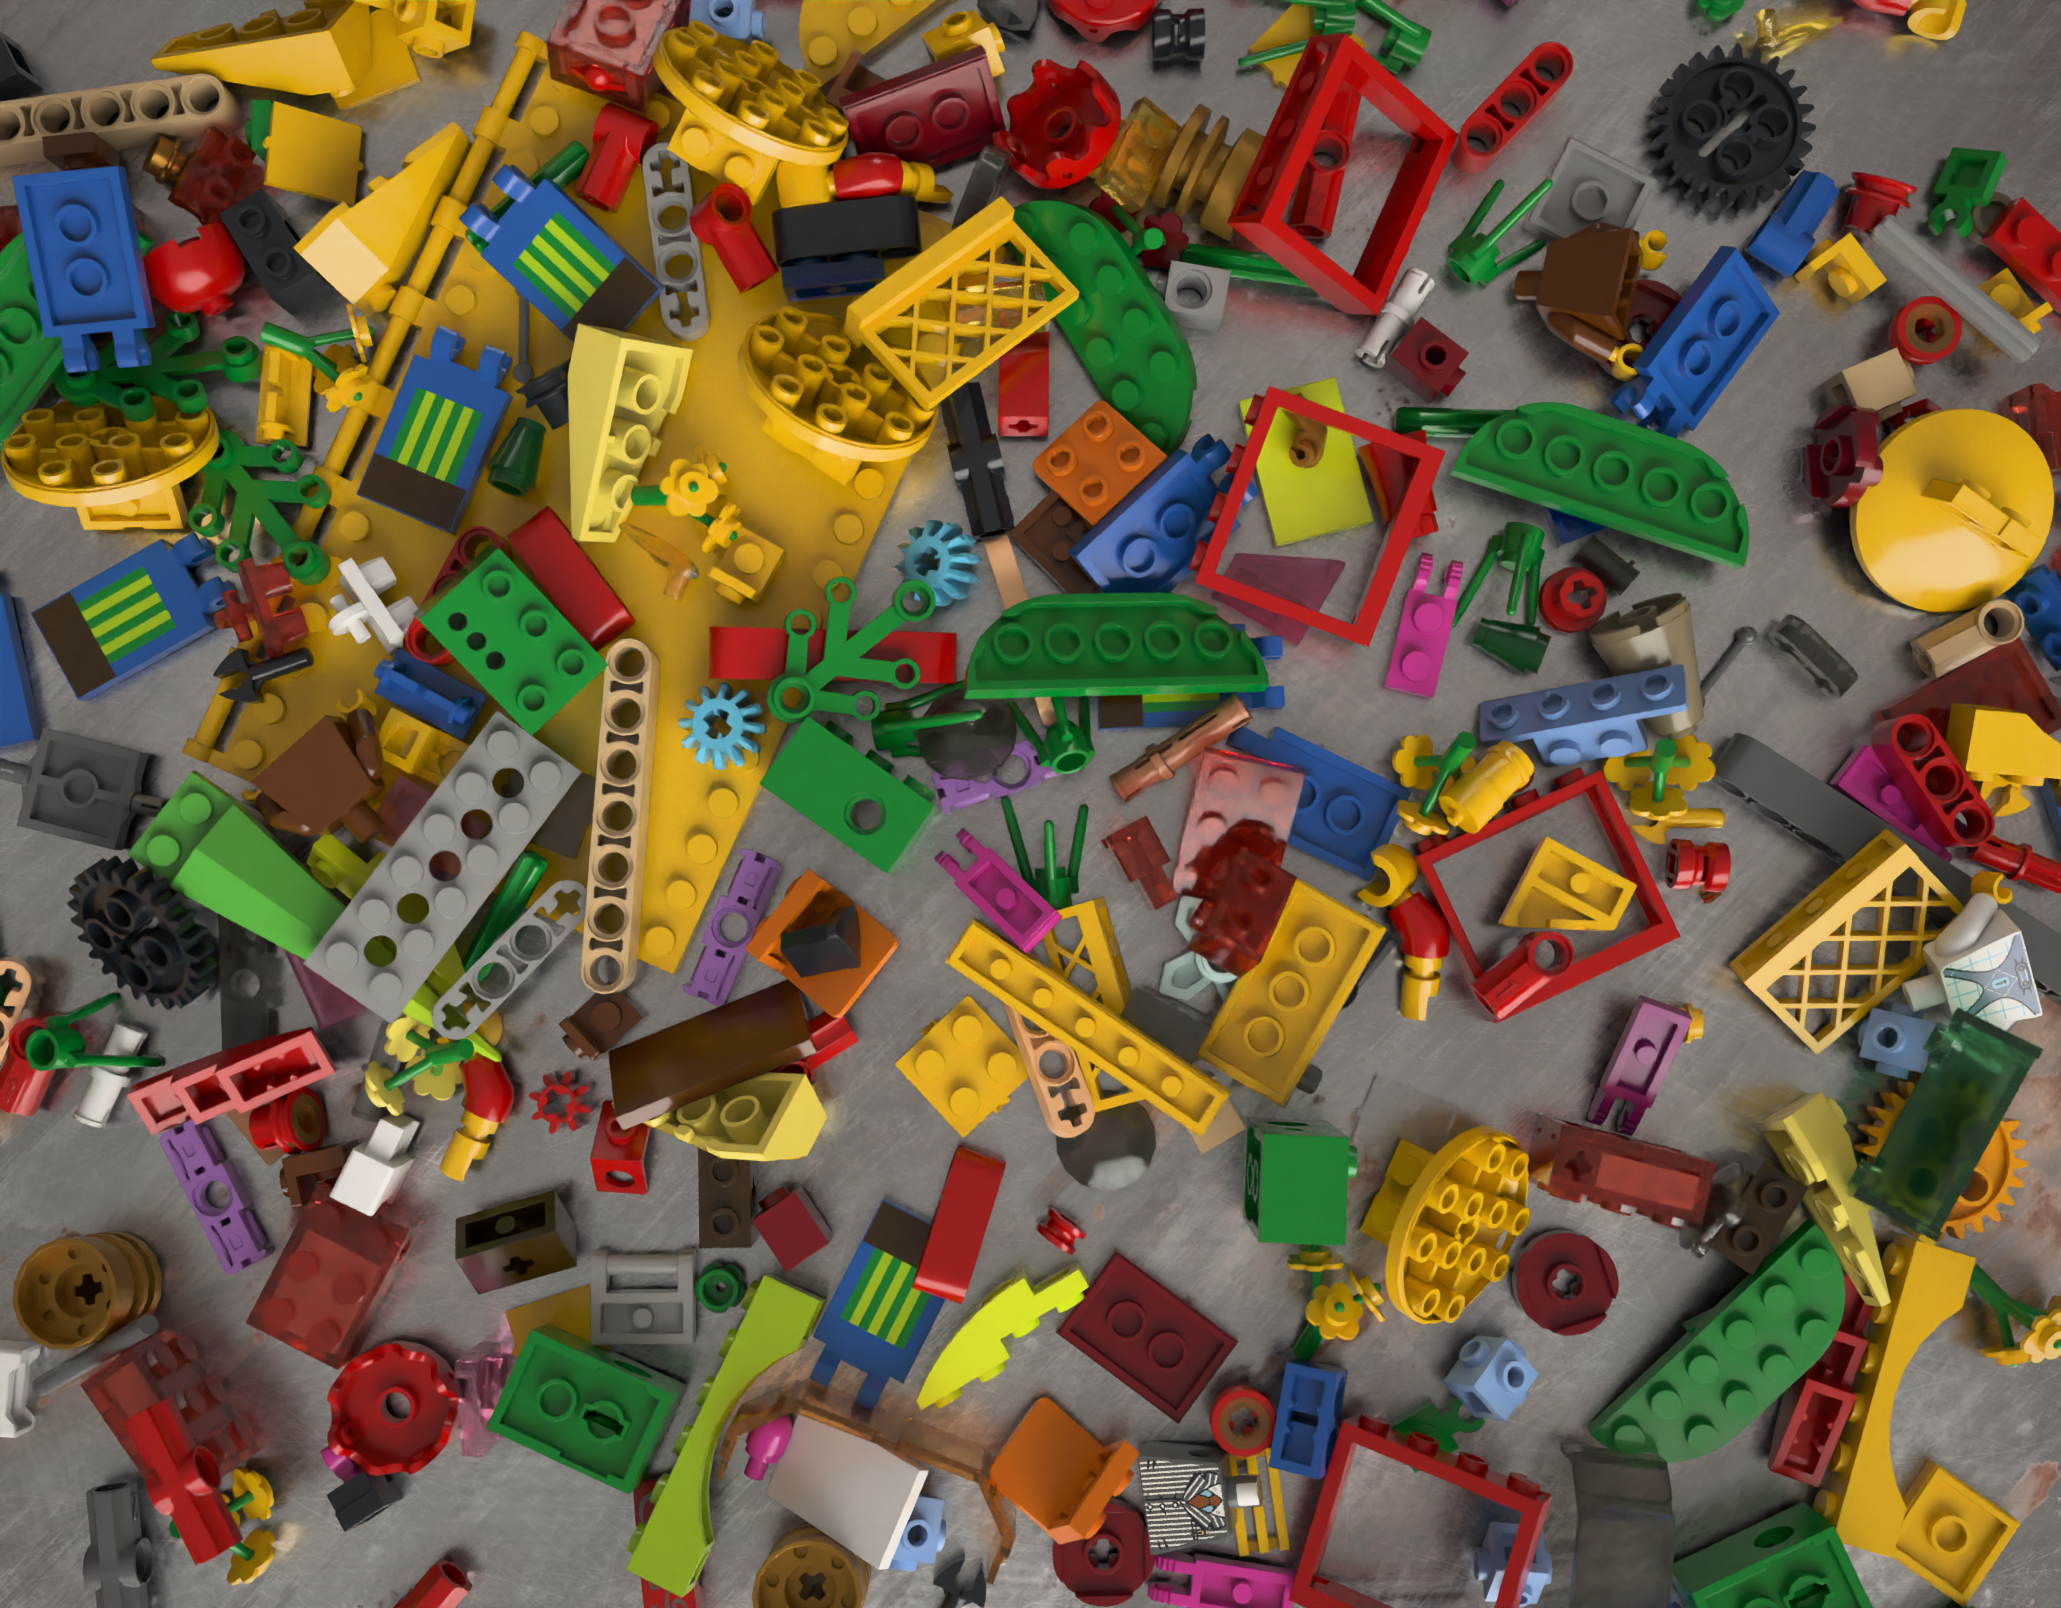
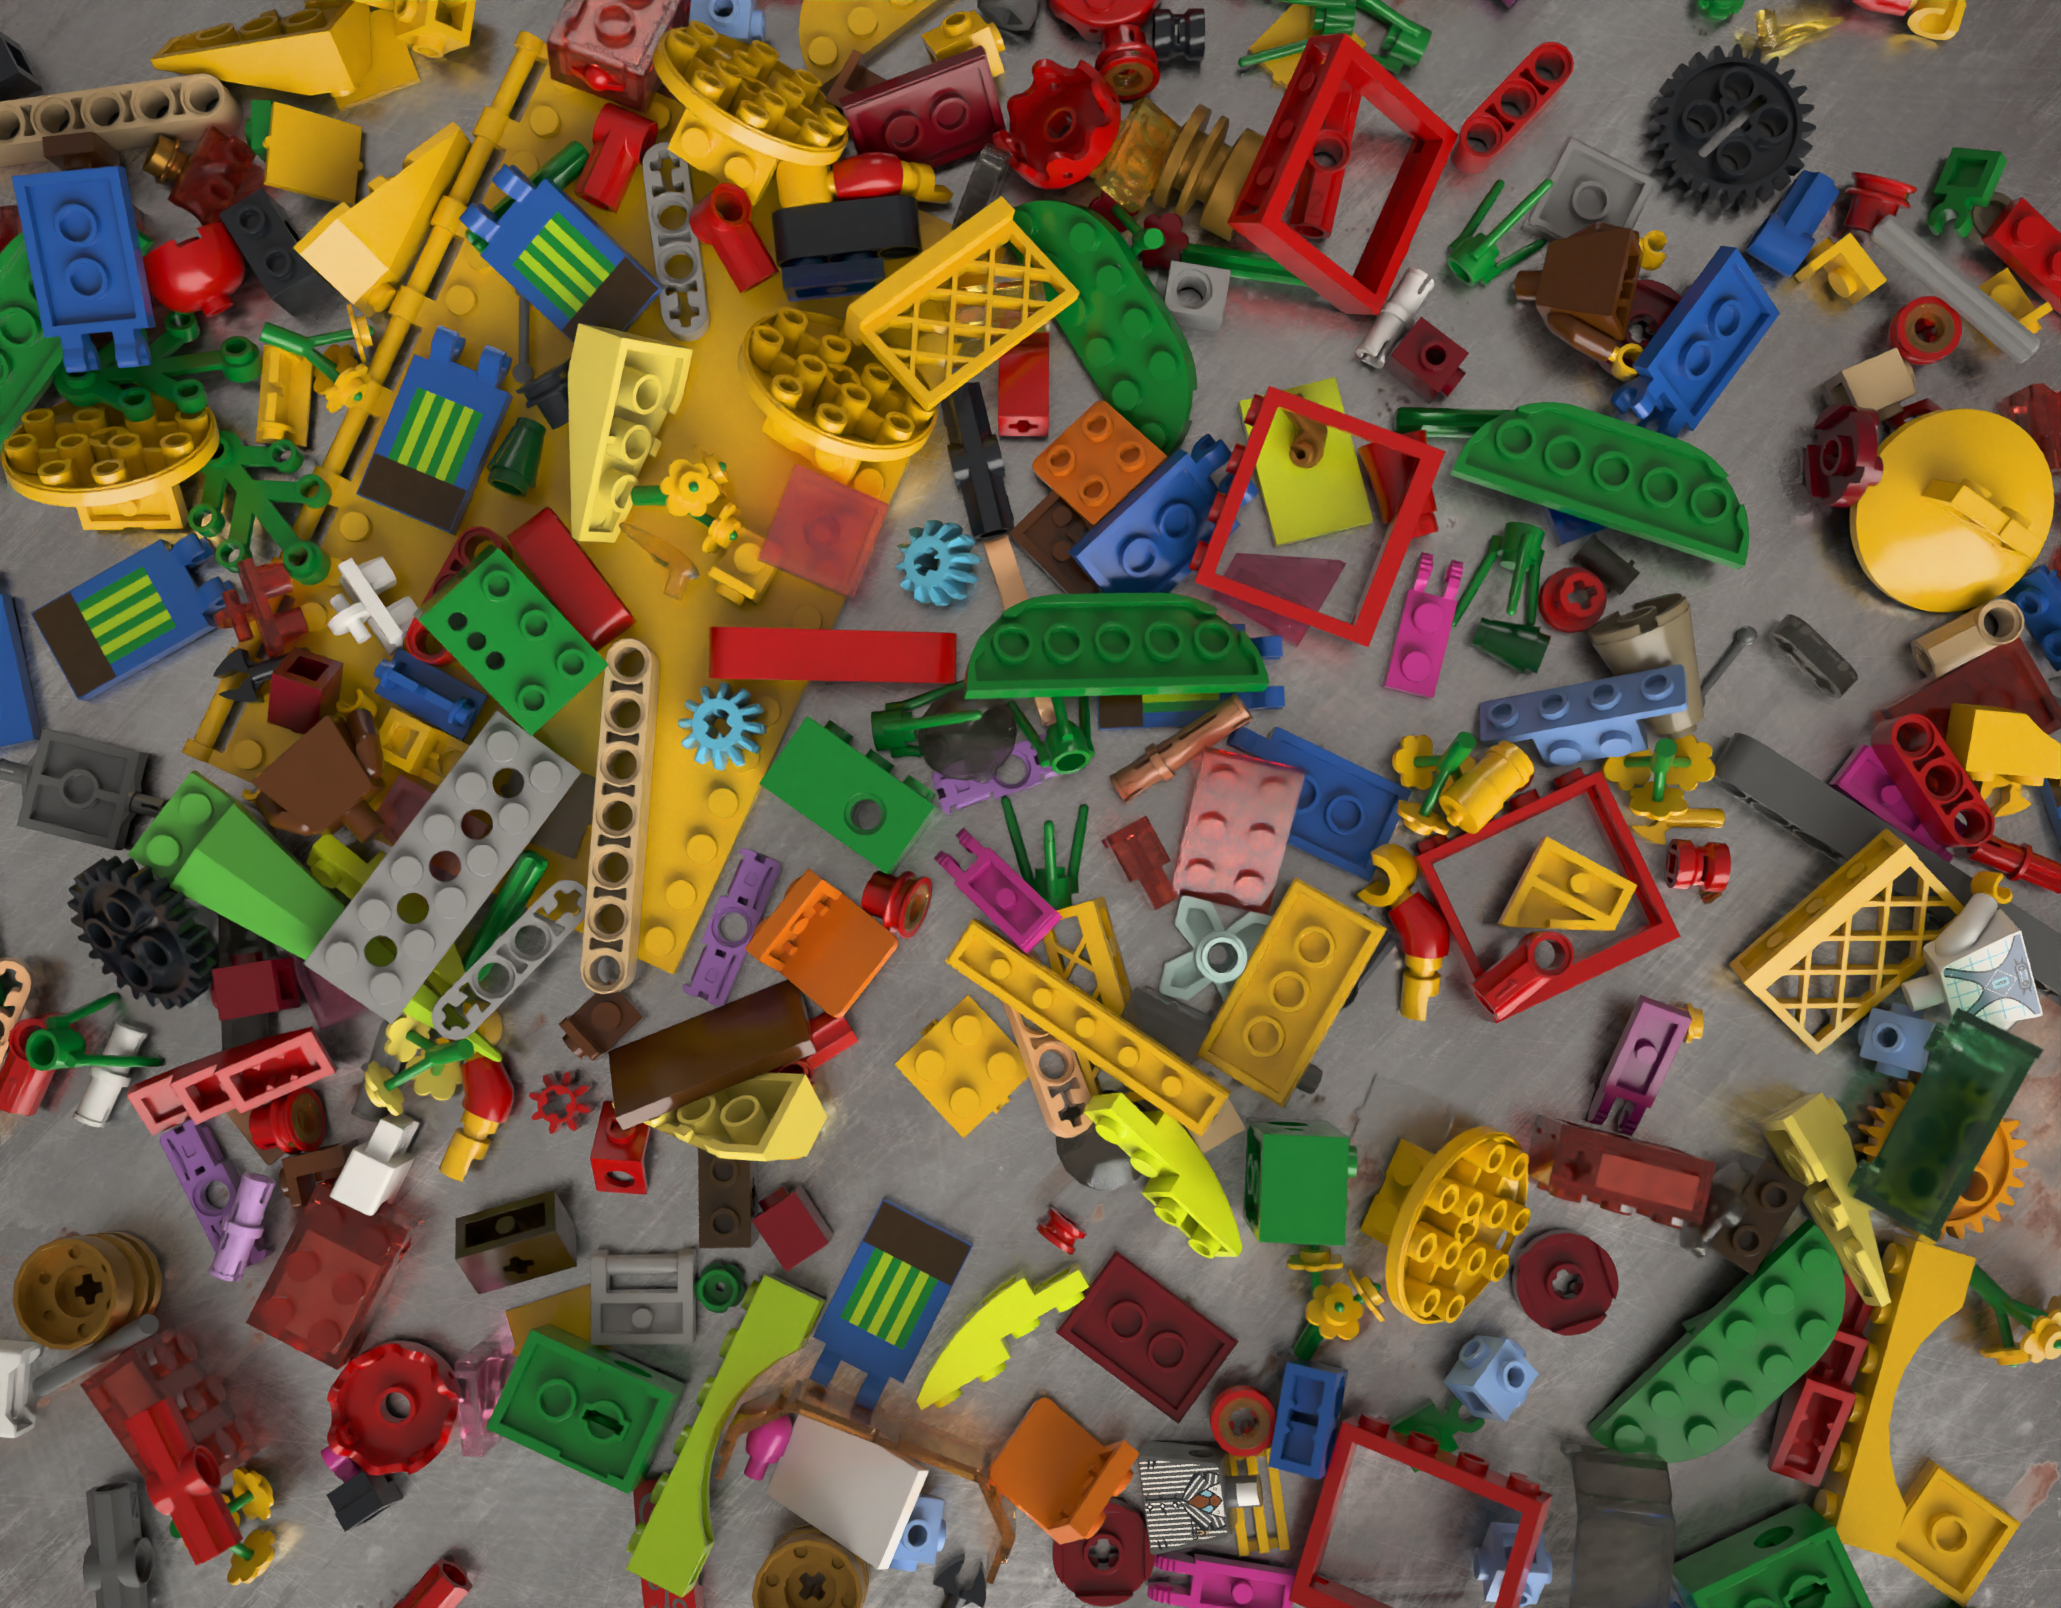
green plant [766,577,936,724] -> none
black tile [780,905,861,978] -> none
red beam [912,1146,1006,1304] -> none
clear red brick [1187,847,1297,978] -> none
none -> lavender pin [209,1172,276,1282]
none -> dark red brick [210,951,301,1021]
none -> dark red brick [267,646,344,734]
none -> clear pink plate [757,464,890,600]
none -> red piece [861,870,932,939]
none -> neon yellow slope [1083,1092,1243,1259]
none -> red piece [1094,24,1160,100]

